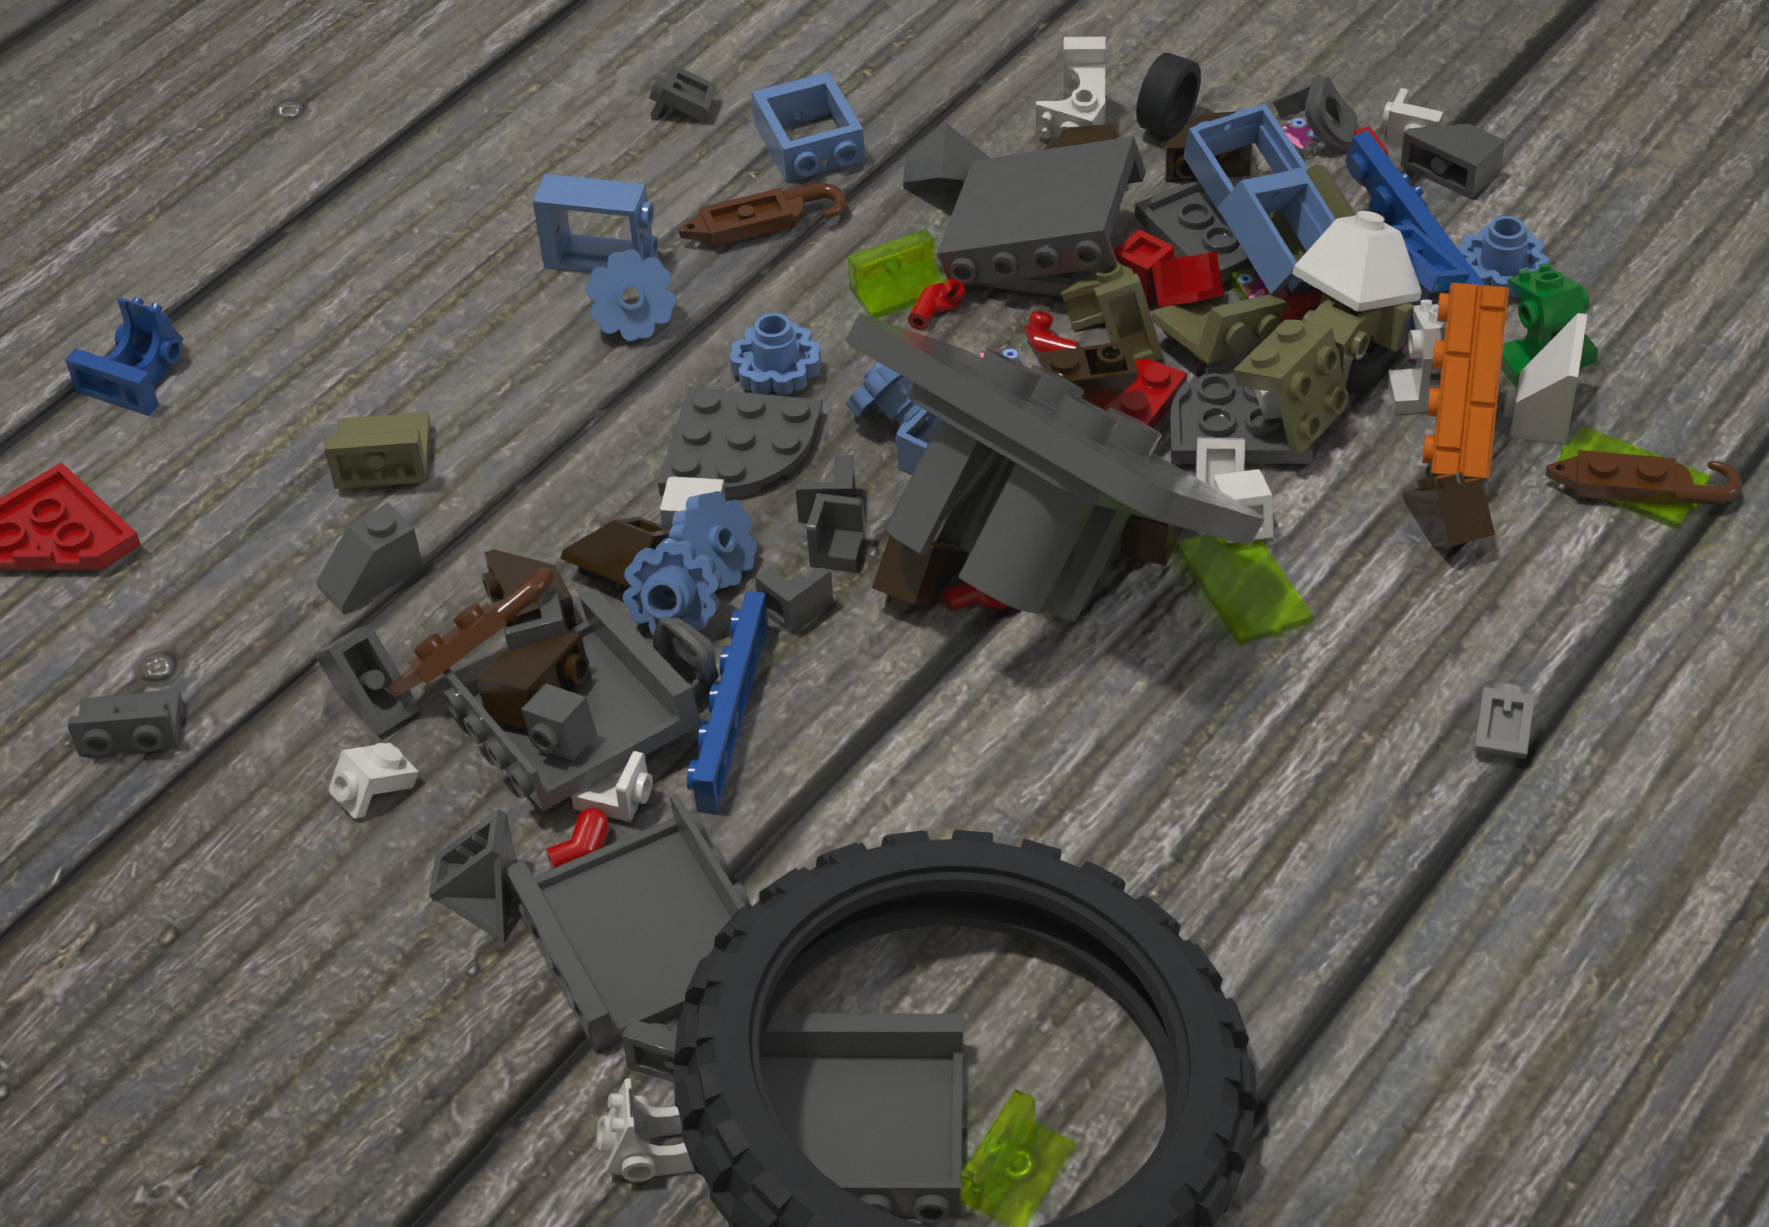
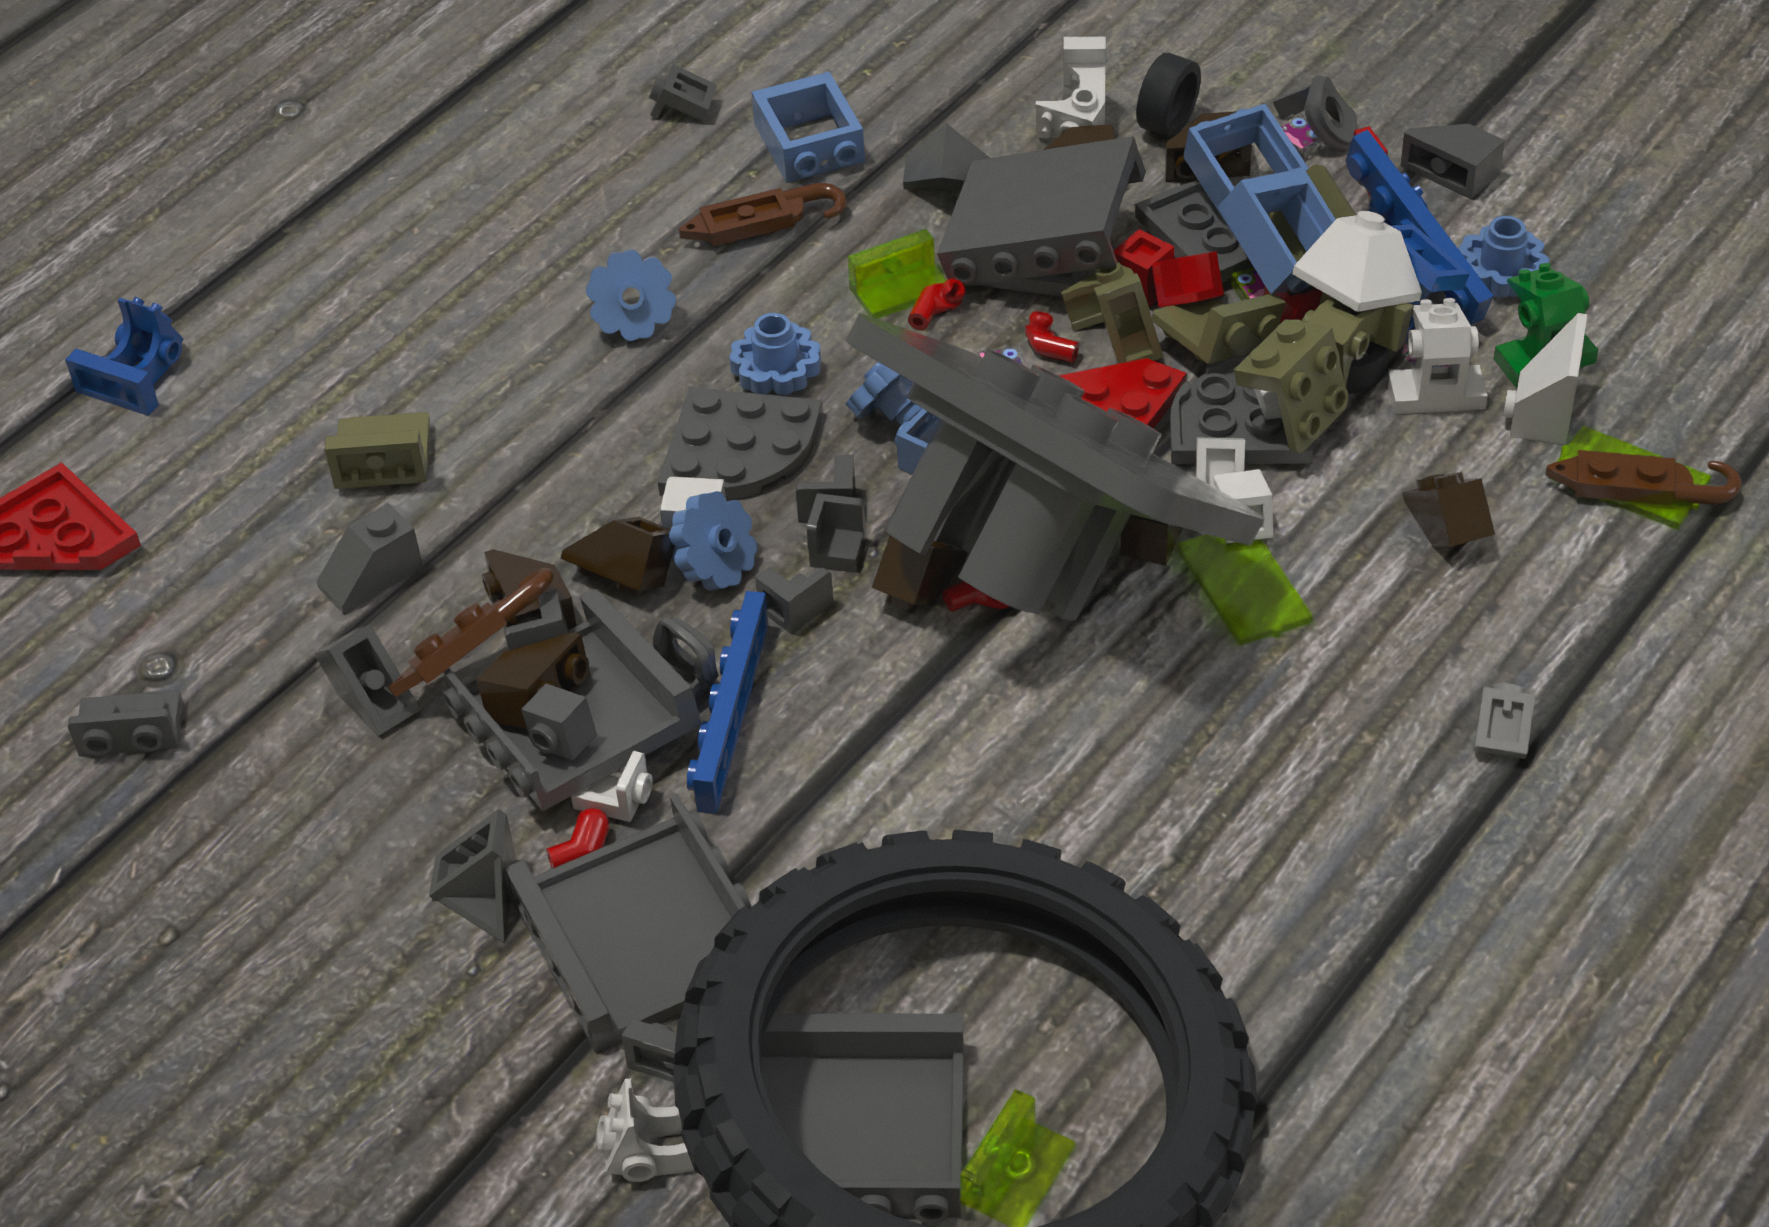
white bracket [329,743,419,819] -> none
medium blue window [533,174,658,273] -> none
medium blue plant [623,538,722,635] -> none
dark brown slope [1037,341,1138,409] -> none
white bracket [1382,88,1443,148] -> none
orange brick [1422,283,1509,479] -> none

